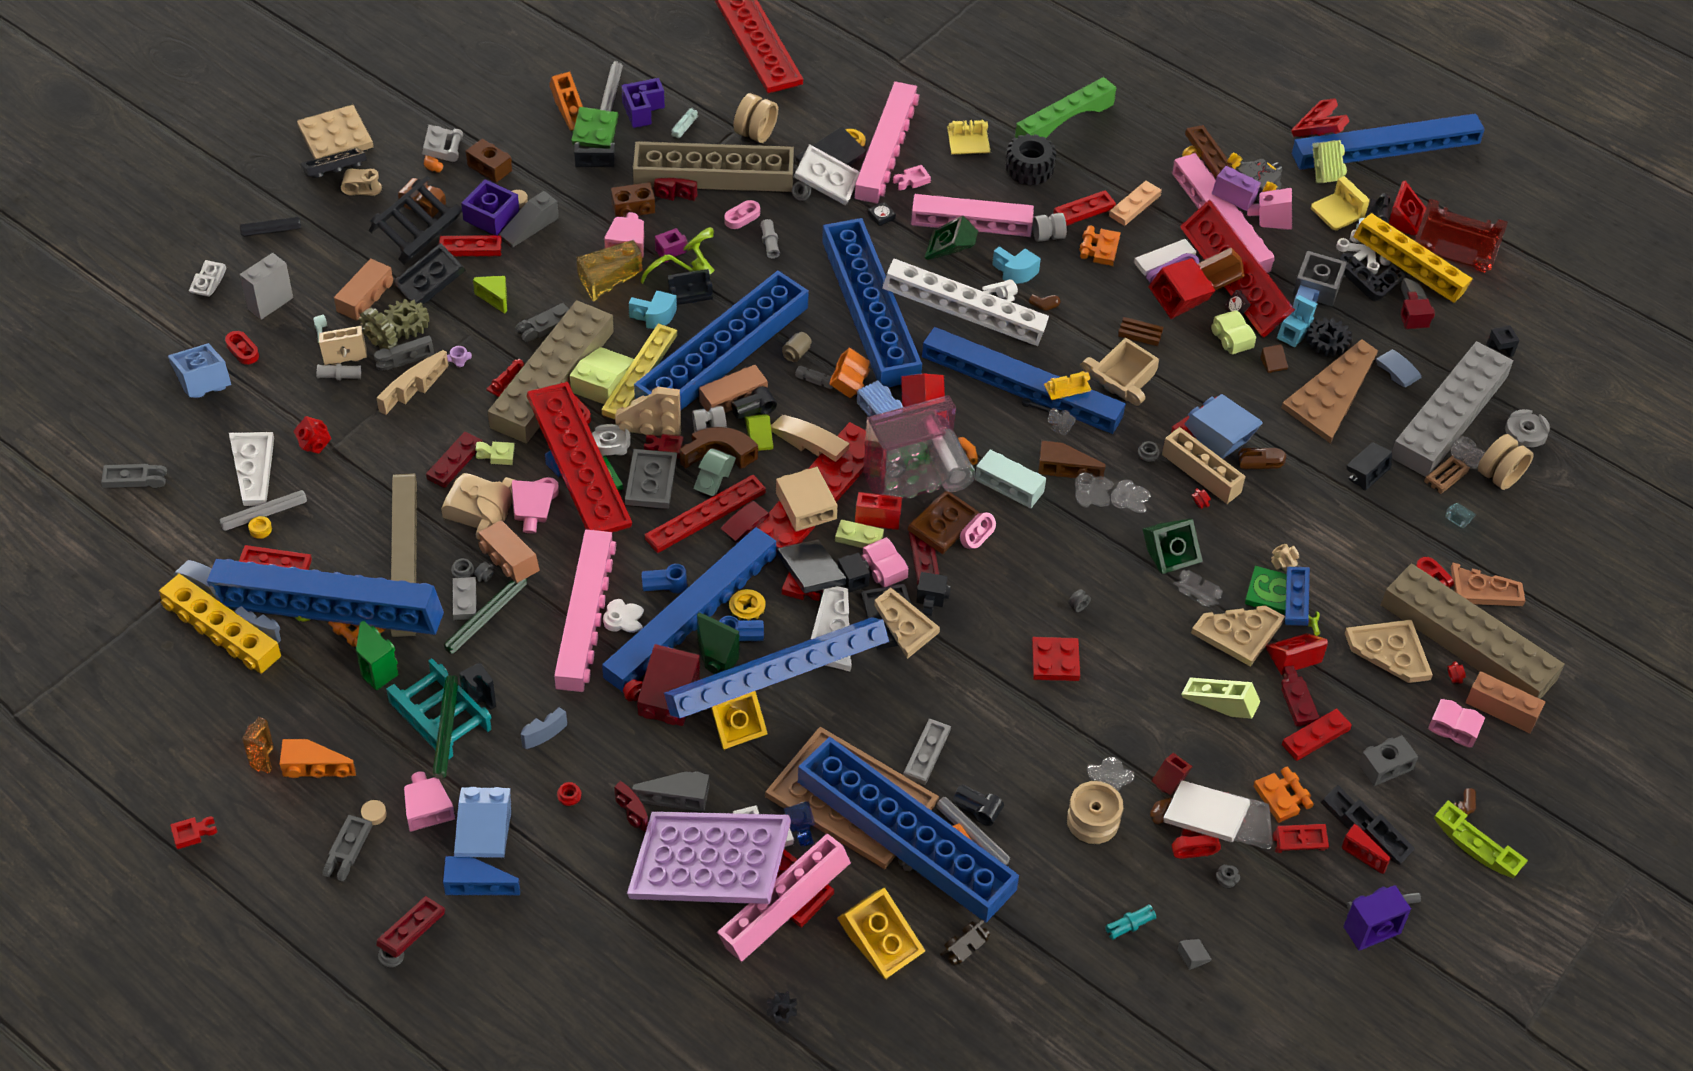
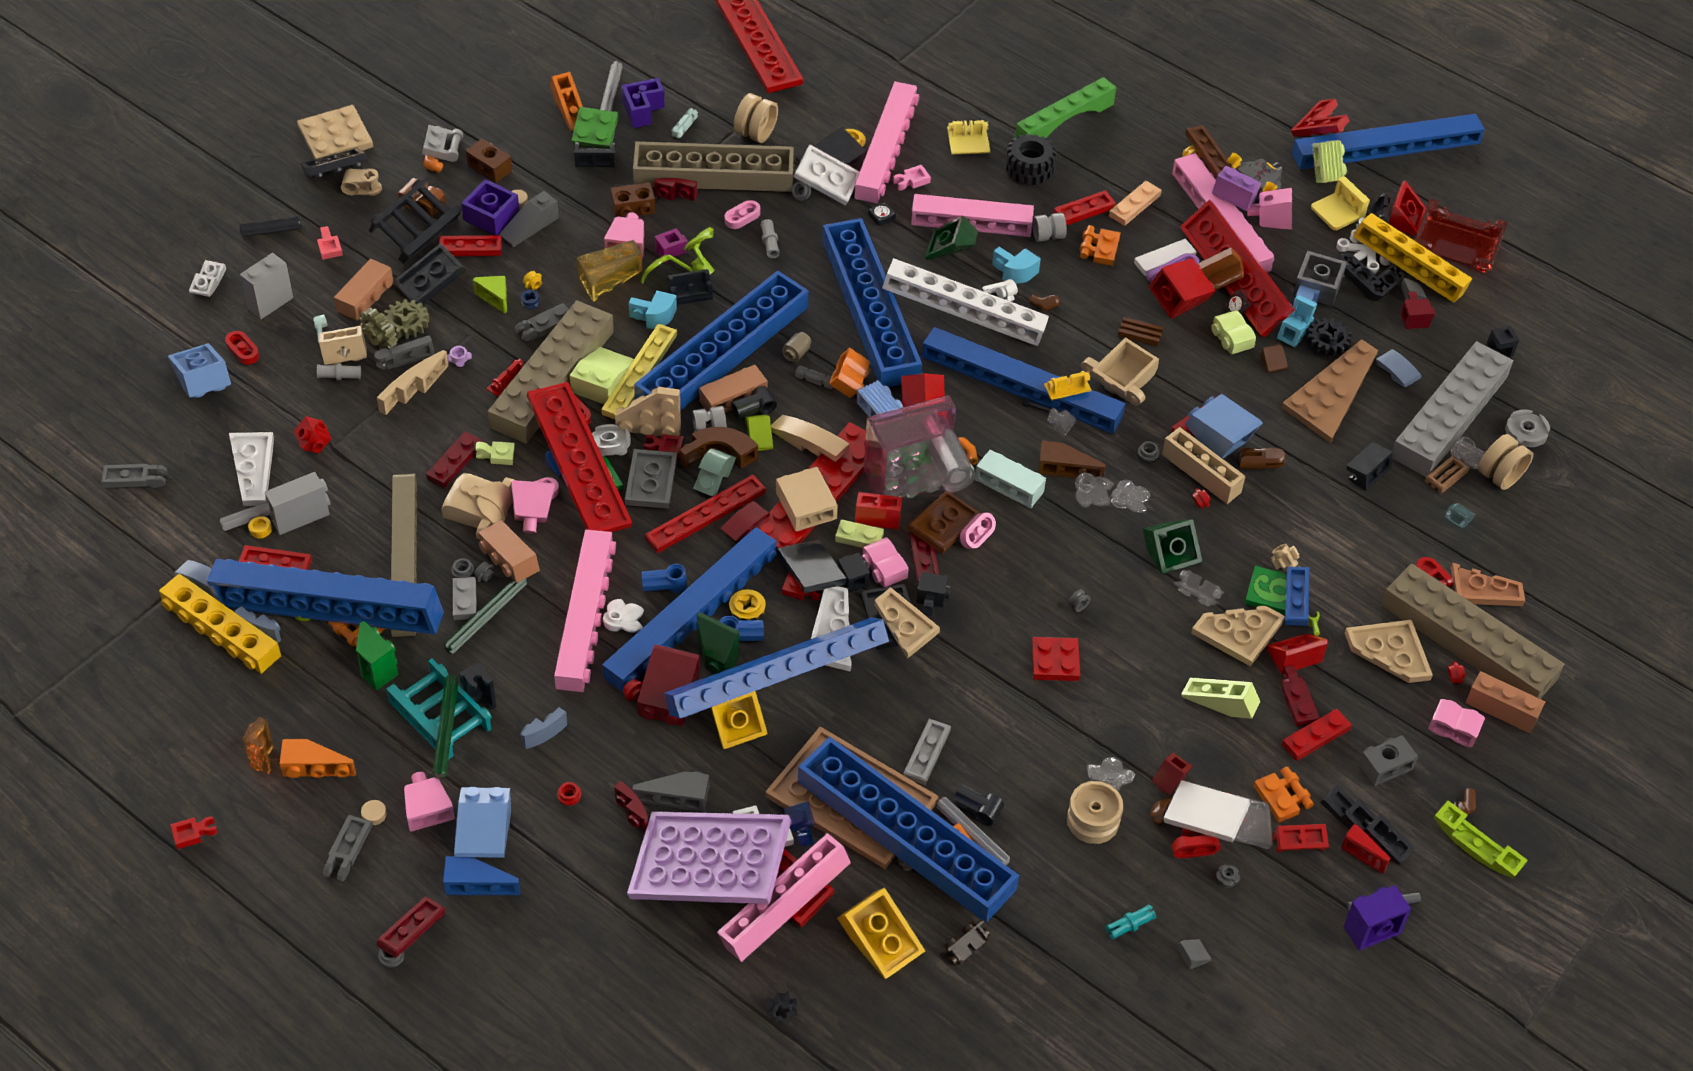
none -> light grey brick [265,472,331,535]
none -> coral plate [317,226,343,260]
none -> dark blue bush [521,289,540,309]
none -> yellow plate [523,271,542,290]

